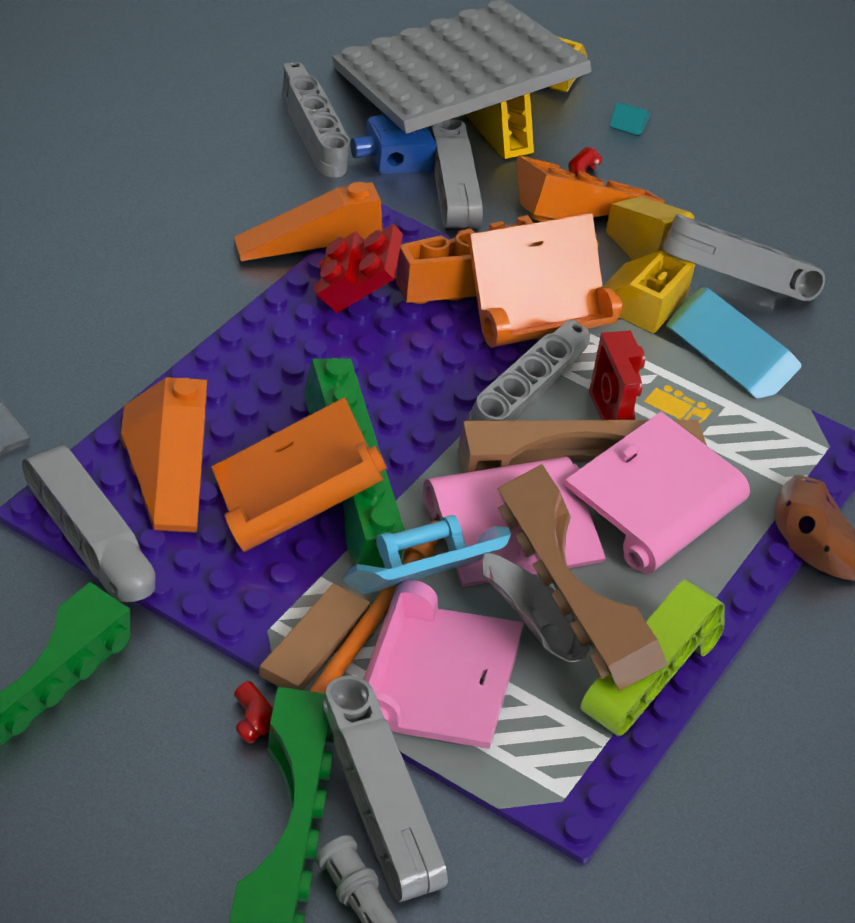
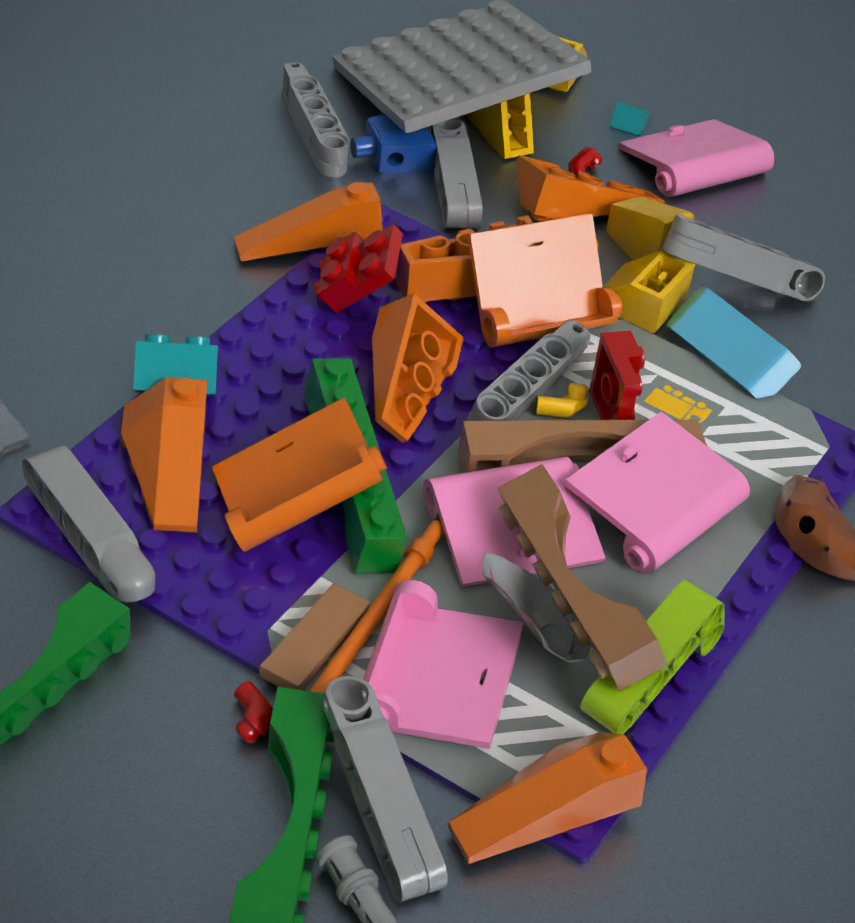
medium azure piece [342,515,511,593] -> none
none -> teal slope [133,334,218,396]
none -> orange wedge [372,294,464,443]
none -> orange wedge [448,732,647,864]
none -> yellow arm [535,383,589,418]
none -> bright pink door [618,119,774,197]

